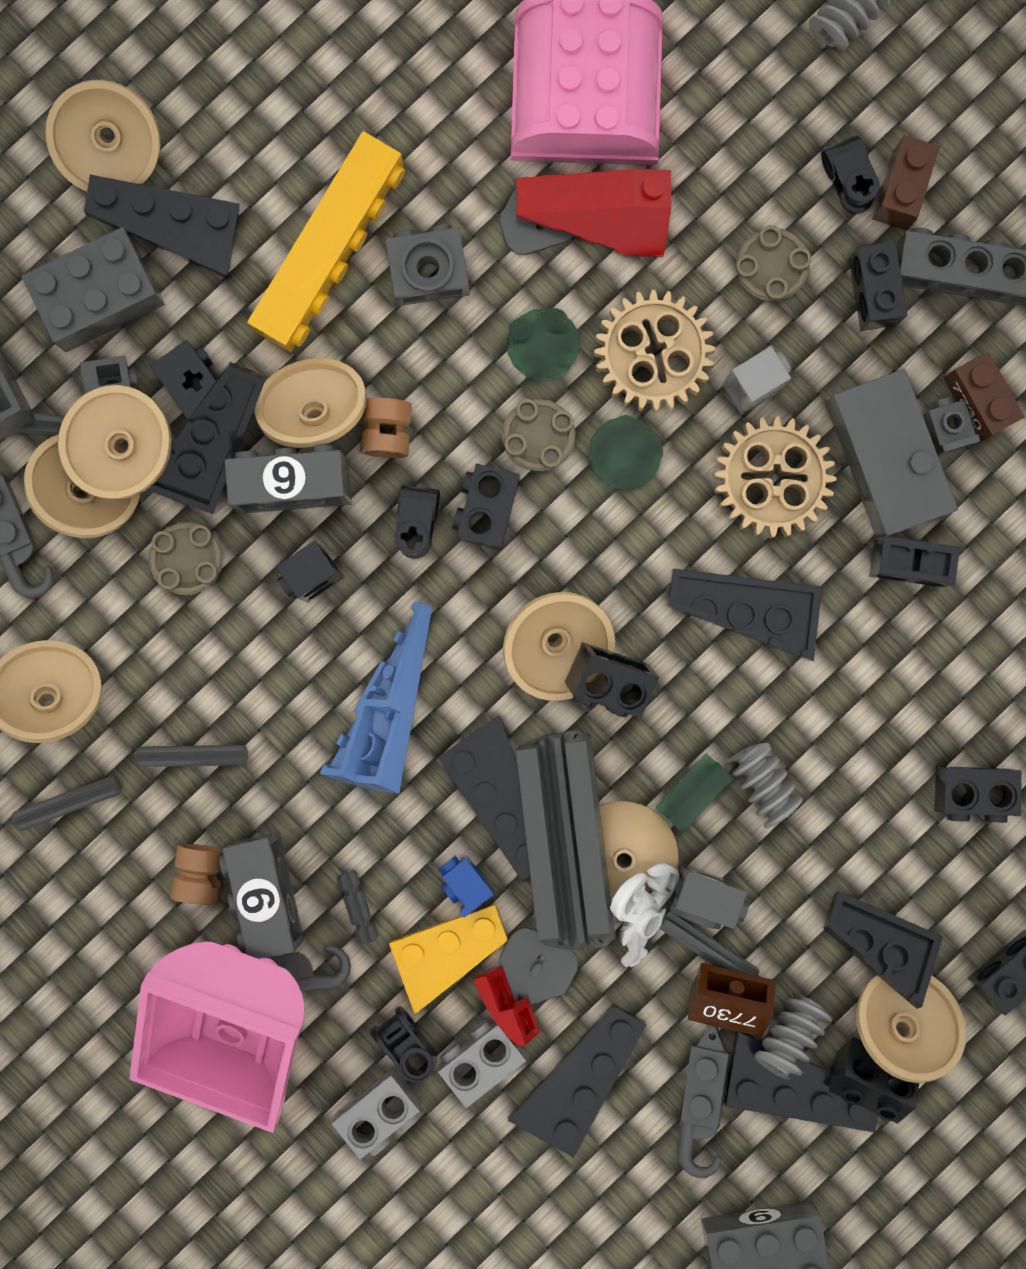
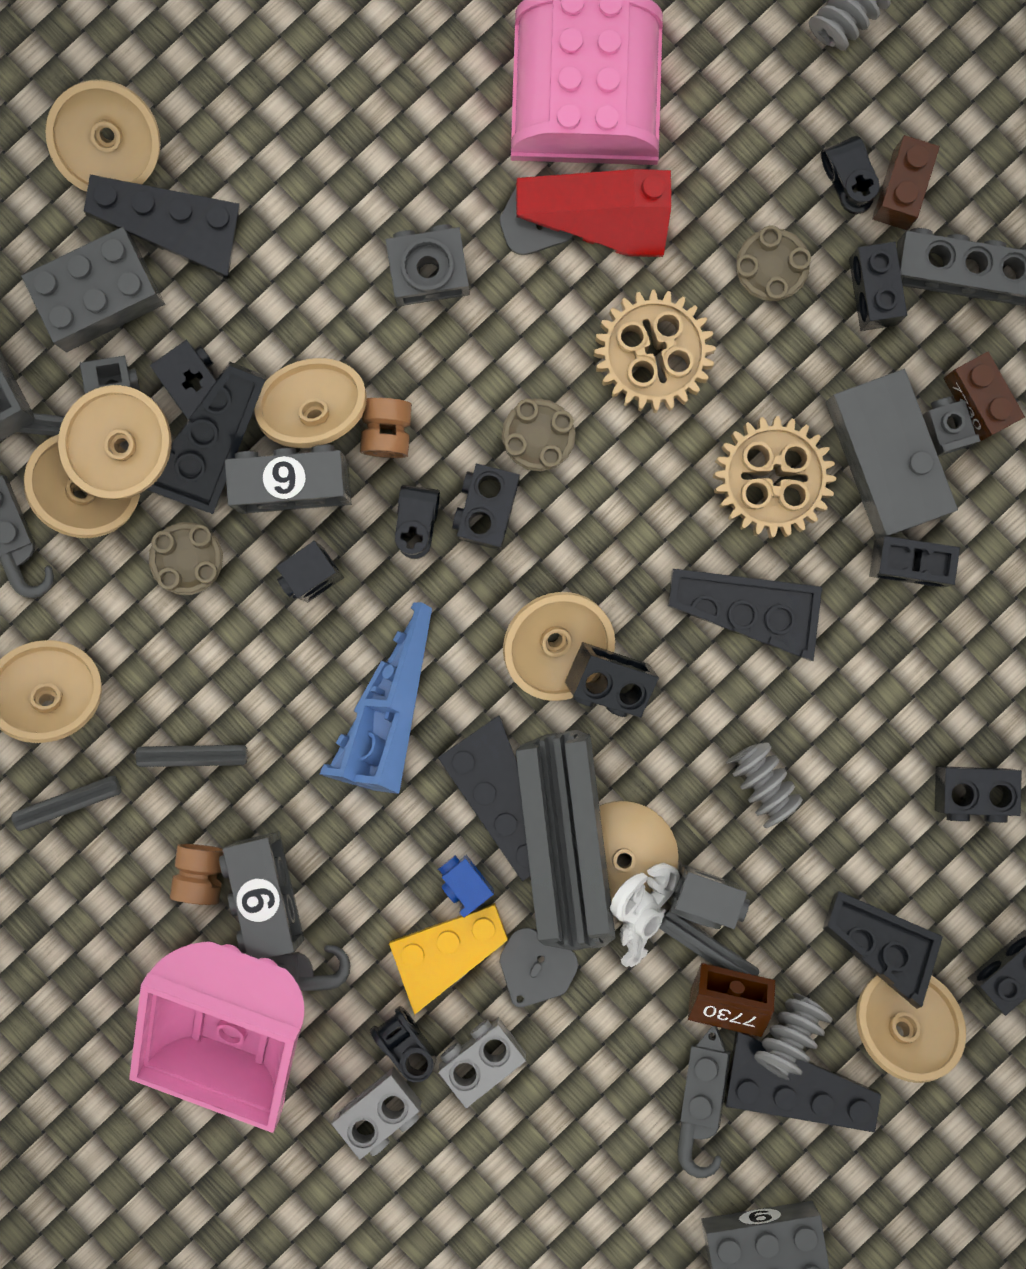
yellow brick [247,131,405,353] -> none
dark grey axle [337,870,378,945] -> none
red slope [474,965,541,1047] -> none
clear green dish [507,308,580,380] -> none
black wing [508,1003,647,1158] -> none
clear green dish [588,415,663,491] -> none
clear green hinge [655,753,733,833] -> none
light grey brick [722,346,791,416] -> none
black brick [829,1037,920,1124] -> none

